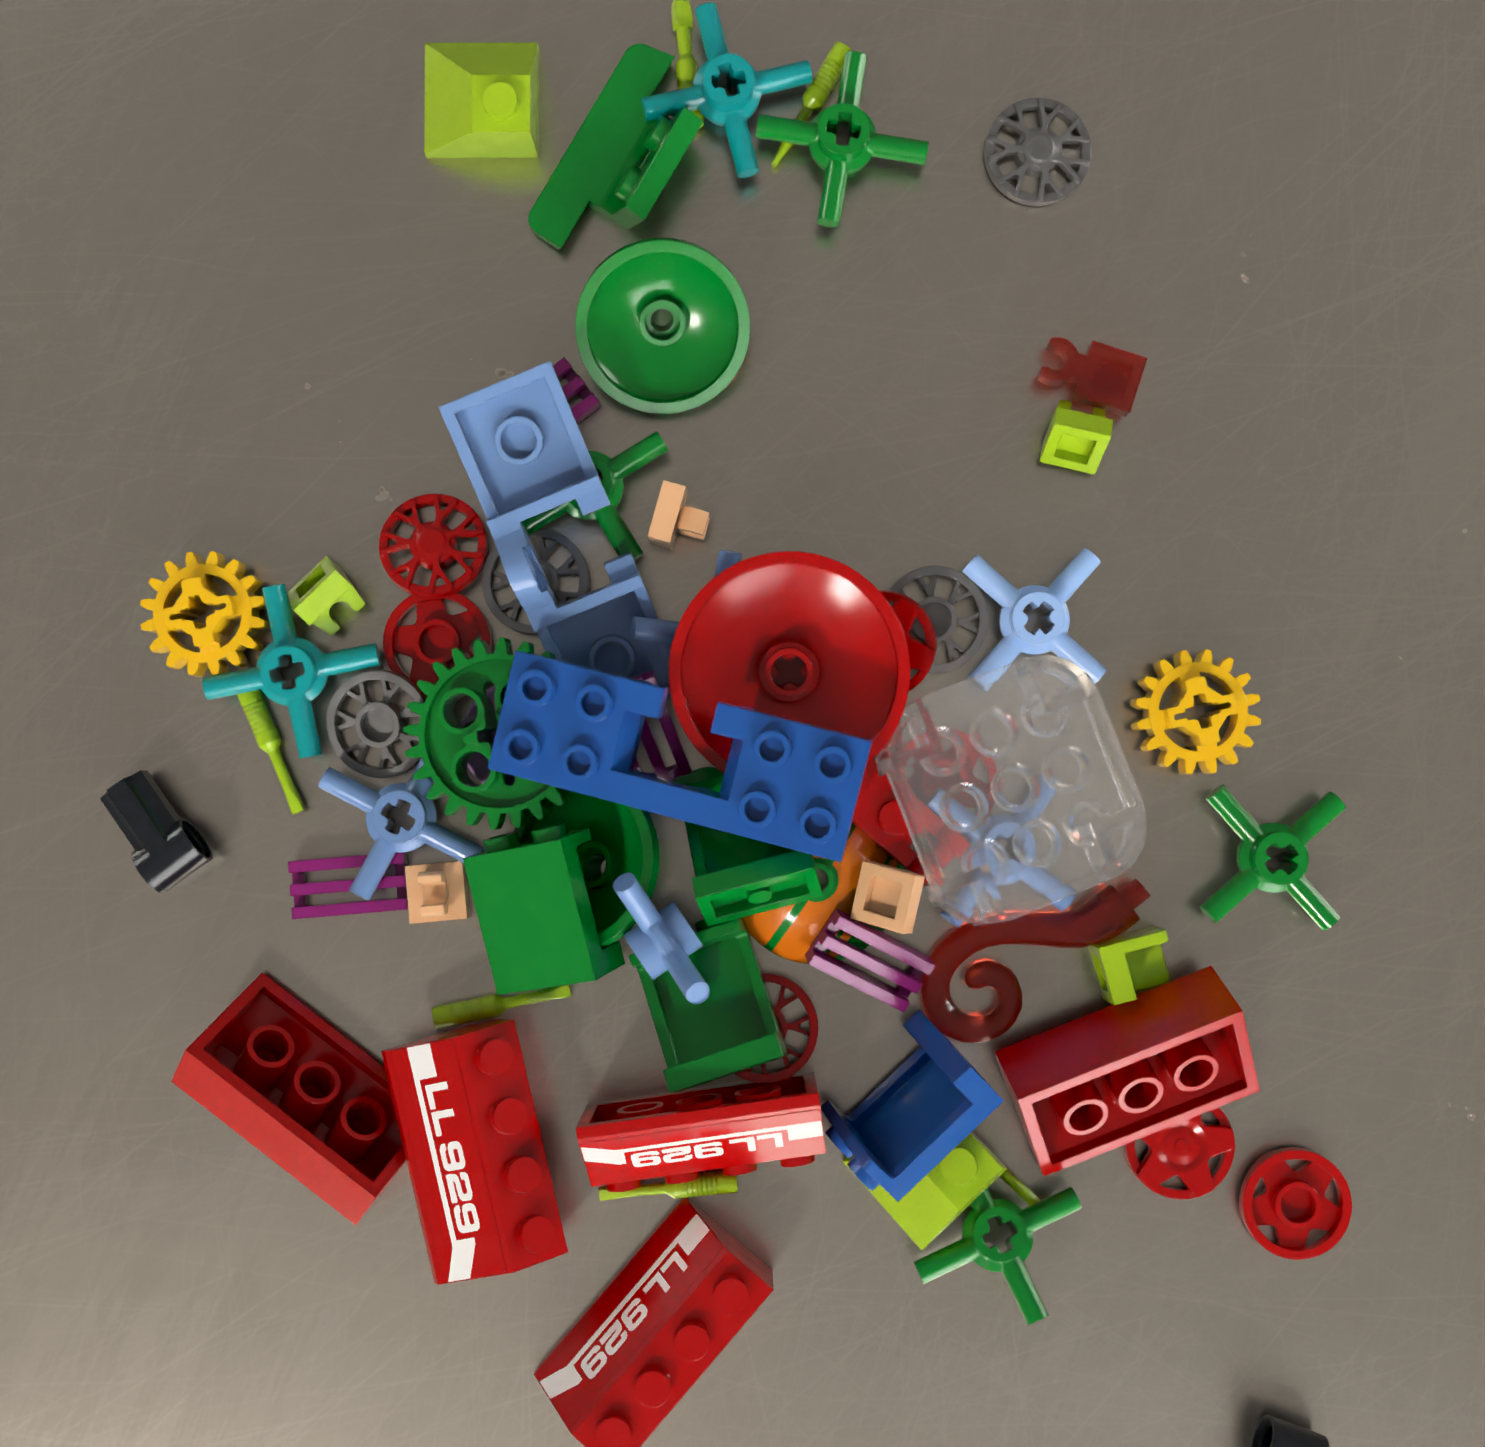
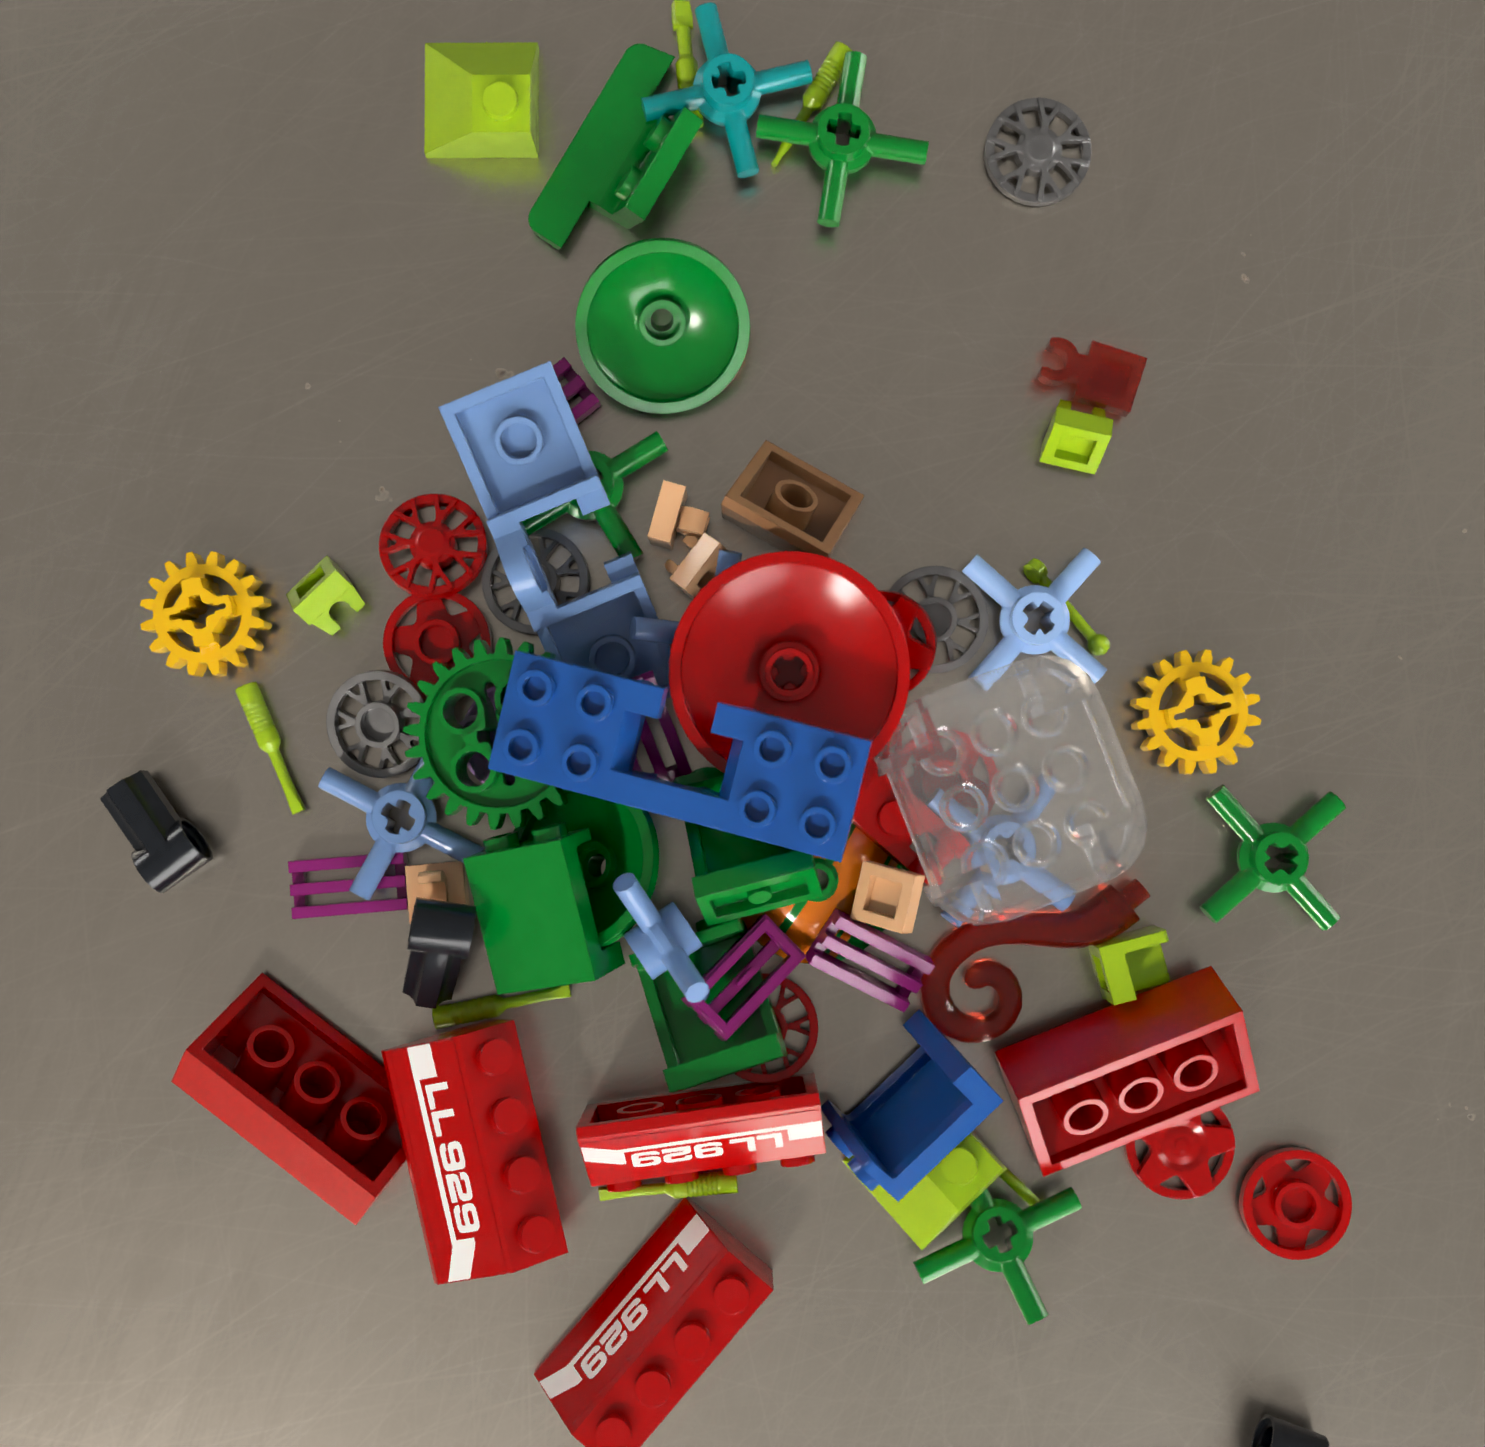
teal bar [202,584,381,759] -> none
none -> black piece [402,897,476,1009]
none -> light nougat tile [664,532,727,600]
none -> magenta tile [681,914,806,1041]
none -> medium nougat slope [721,440,865,558]
none -> lime hinge [1023,558,1110,656]

